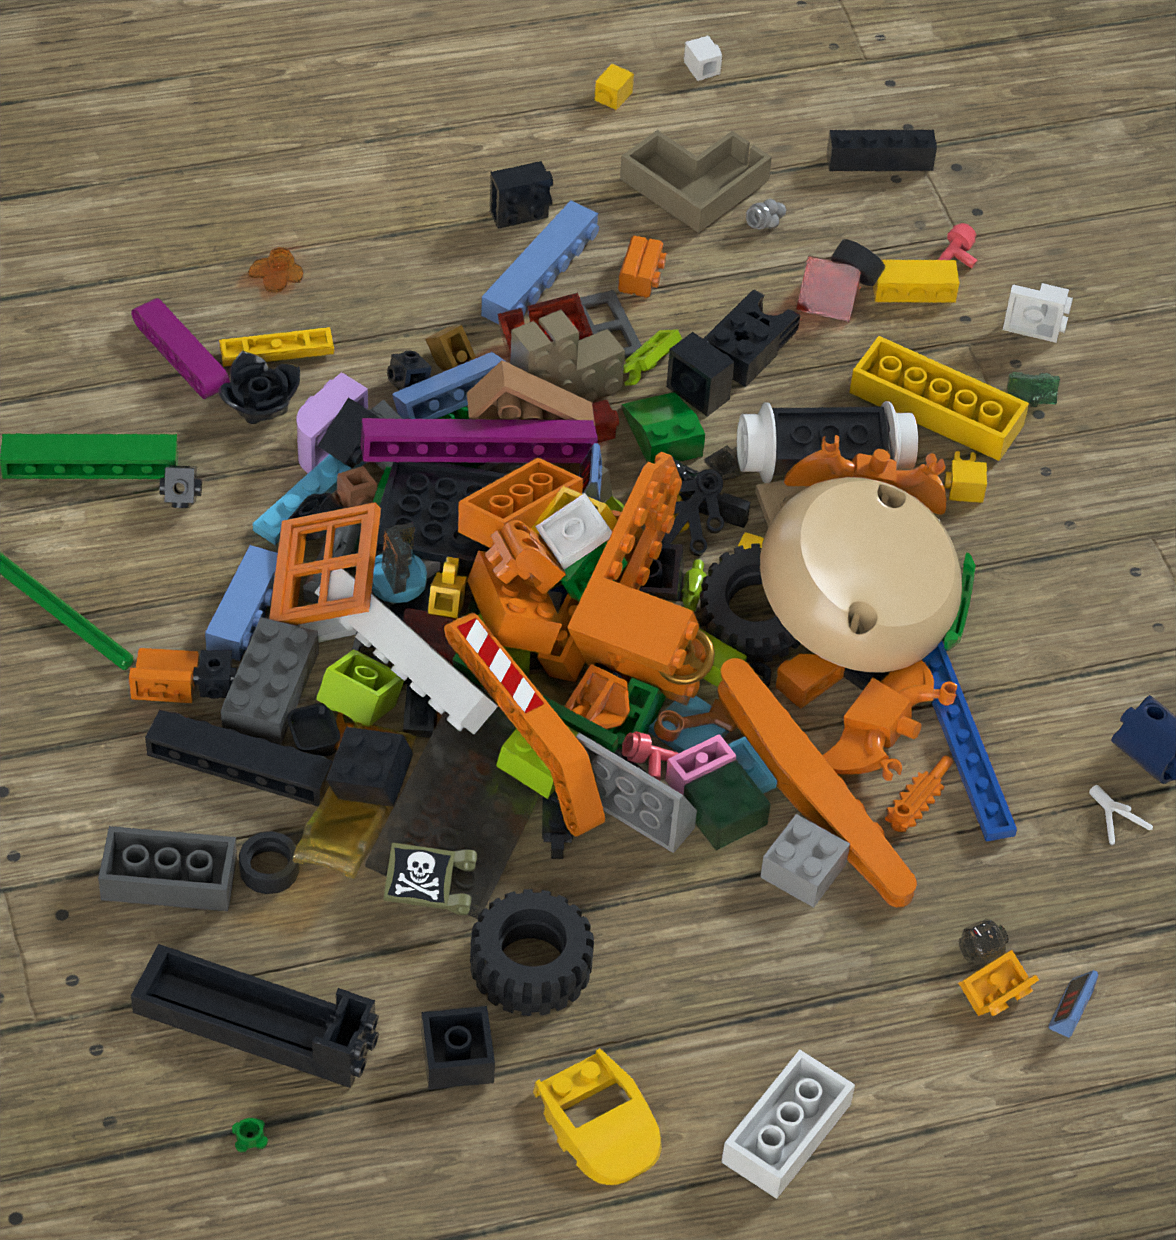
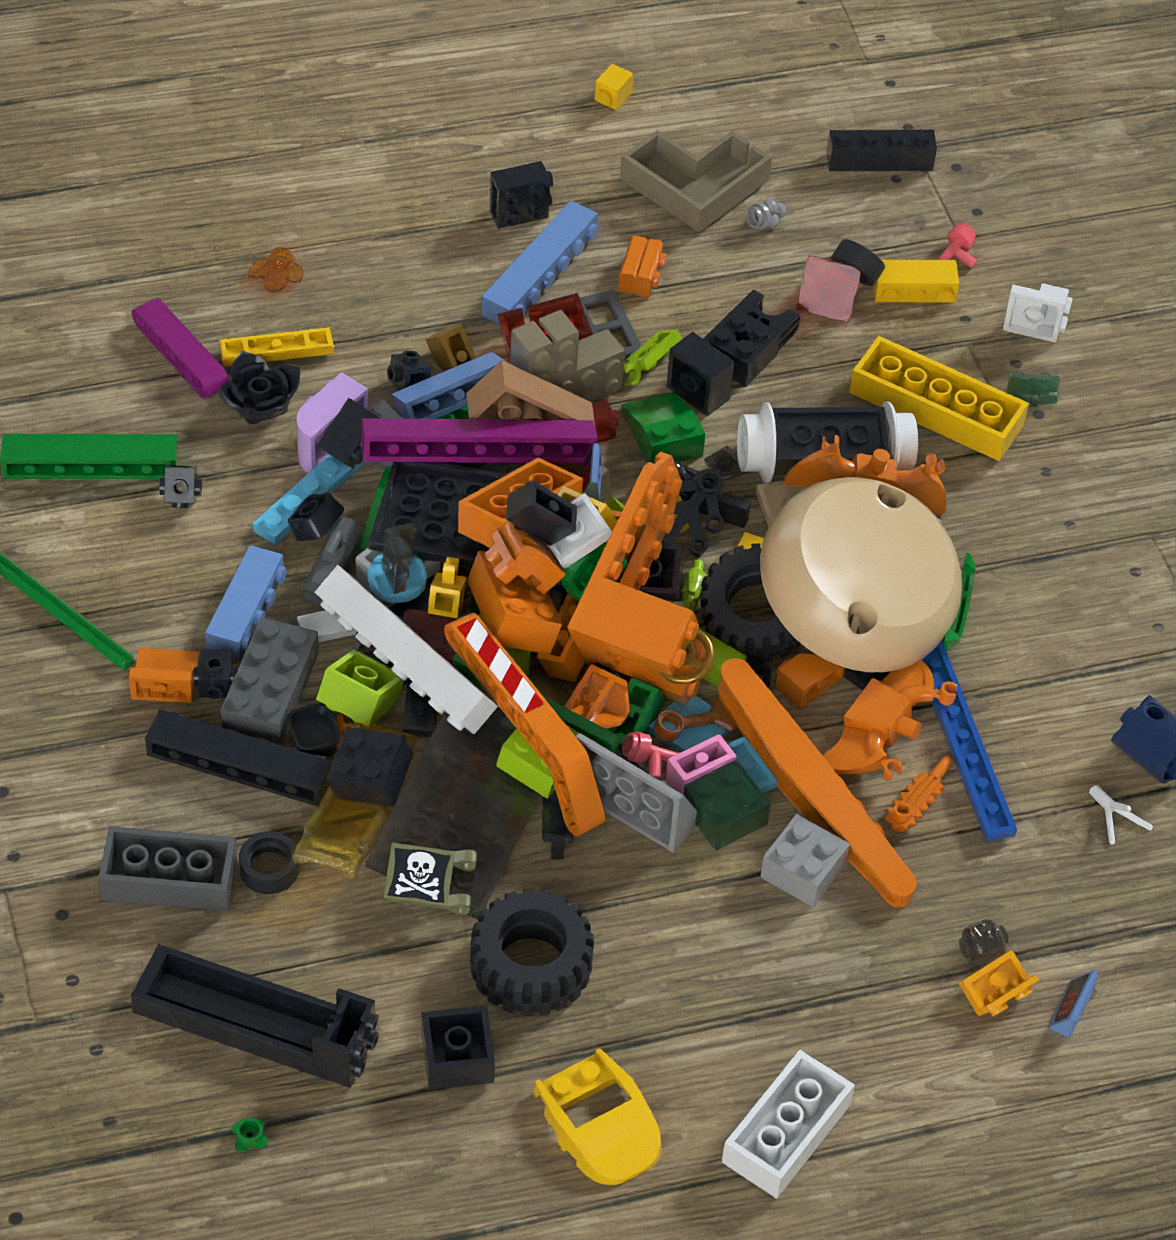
orange window [269,502,381,625] -> none
nougat brick [334,466,377,508] -> none
white brick [684,36,722,81] -> none
yellow brick [944,451,987,503] -> none
none -> black brick [506,480,577,546]

